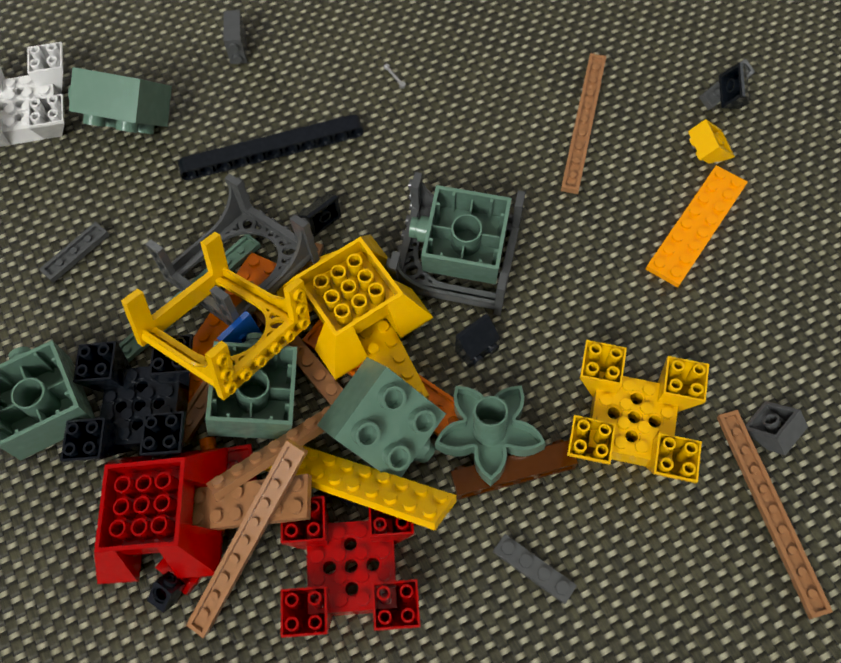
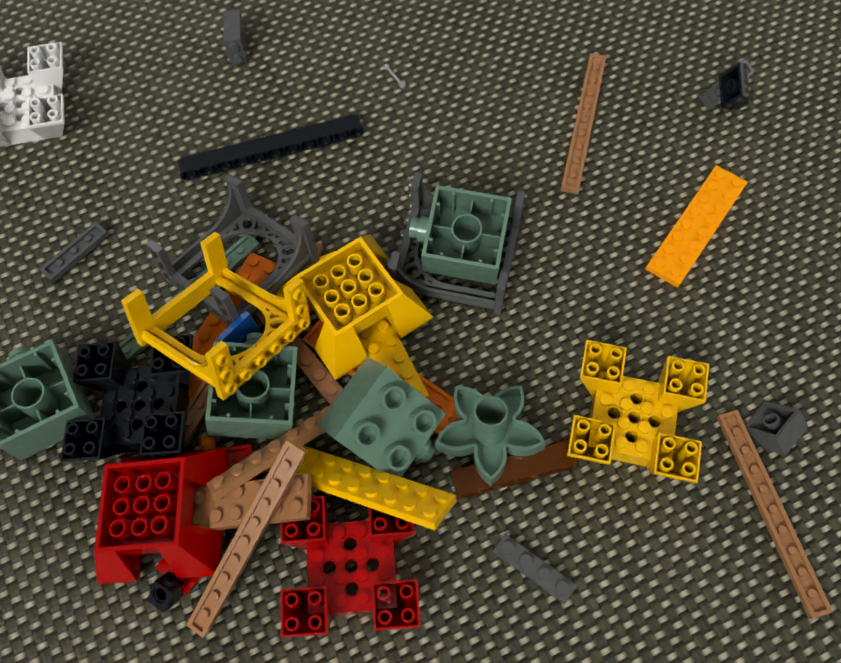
sand green brick [68,67,172,134] -> none
black slope [298,194,341,237] -> none
black slope [455,313,500,368] -> none
yellow slope [688,119,735,164] -> none

